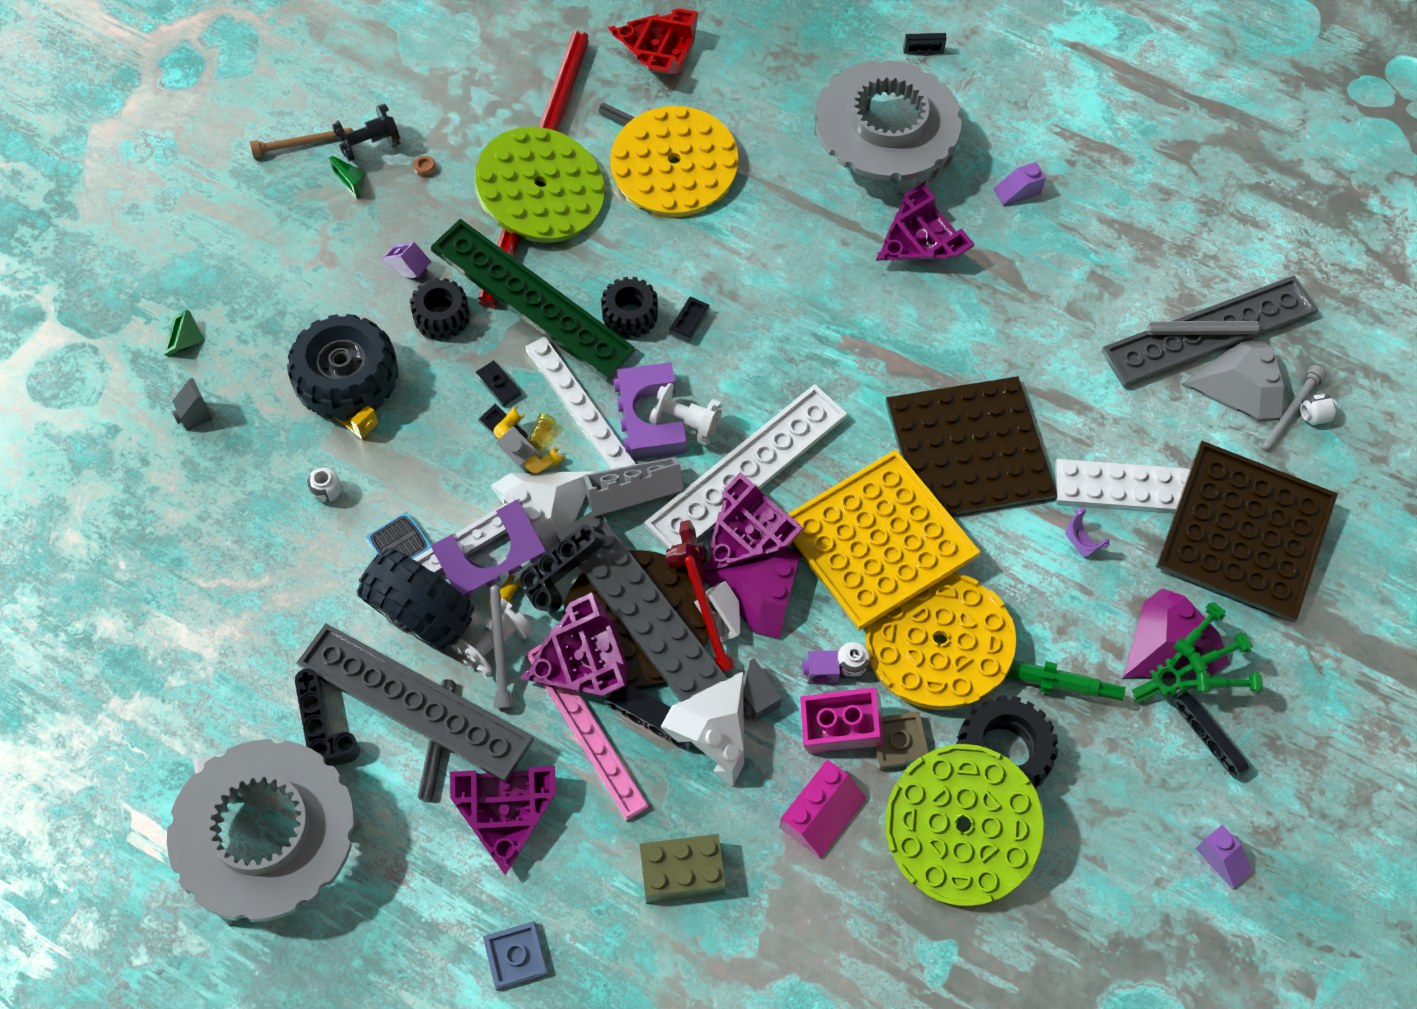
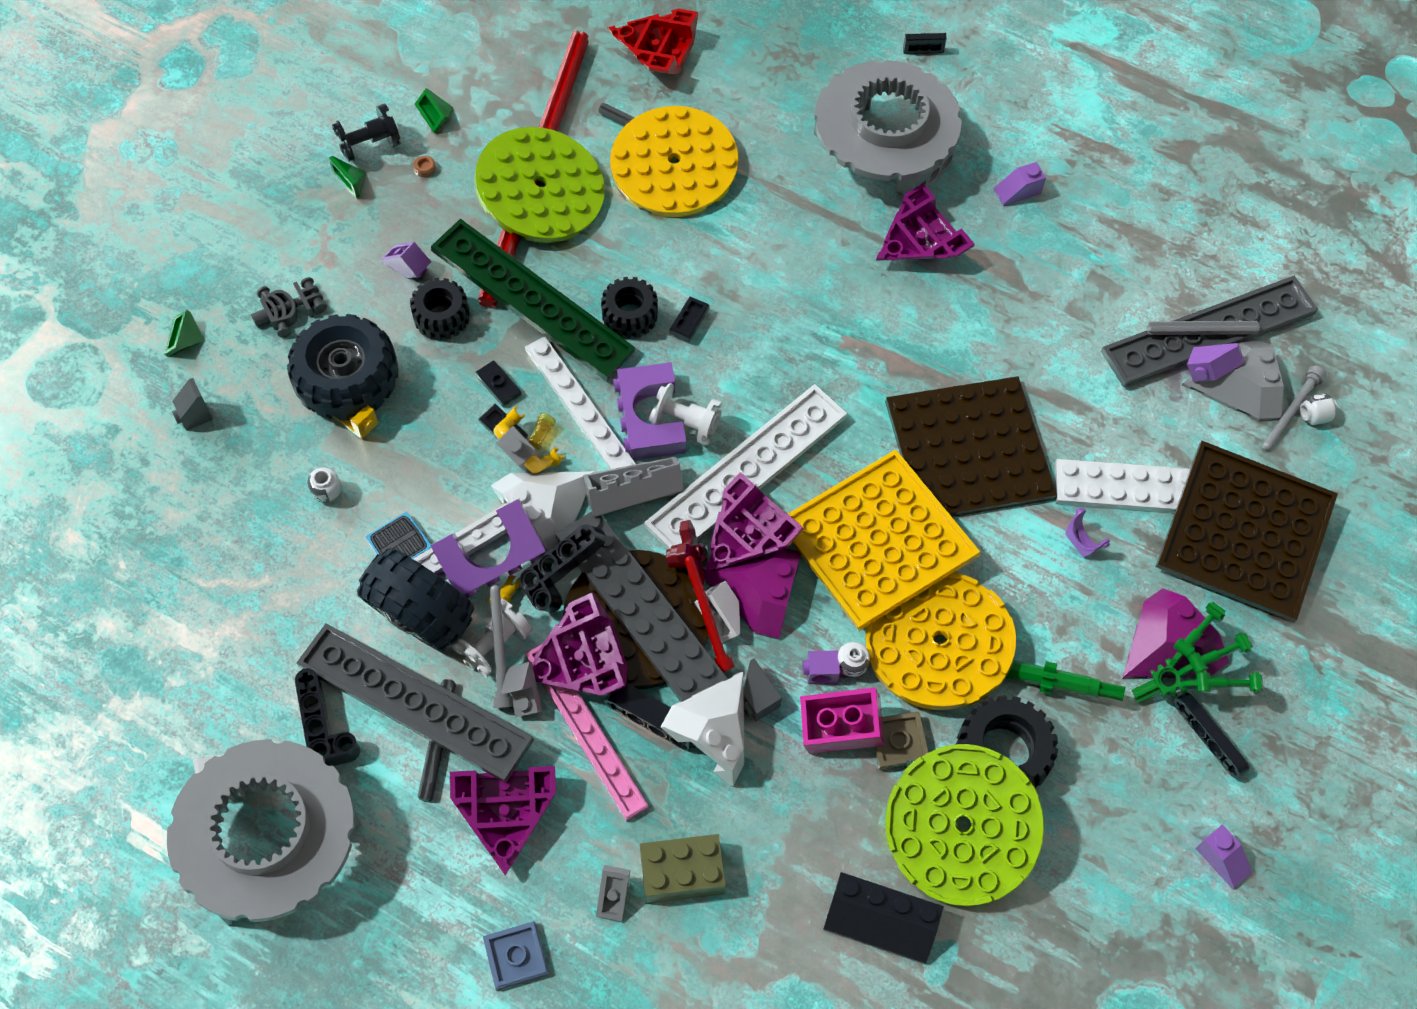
medium nougat piece [249,128,354,158] -> none
dark pink slope [779,759,866,859] -> none
none -> dark grey piece [251,277,327,337]
none -> green slope [414,88,453,133]
none -> light grey slope [501,662,542,717]
none -> light grey slope [596,865,631,922]
none -> black slope [823,872,944,965]
none -> medium lavender slope [1187,343,1244,382]

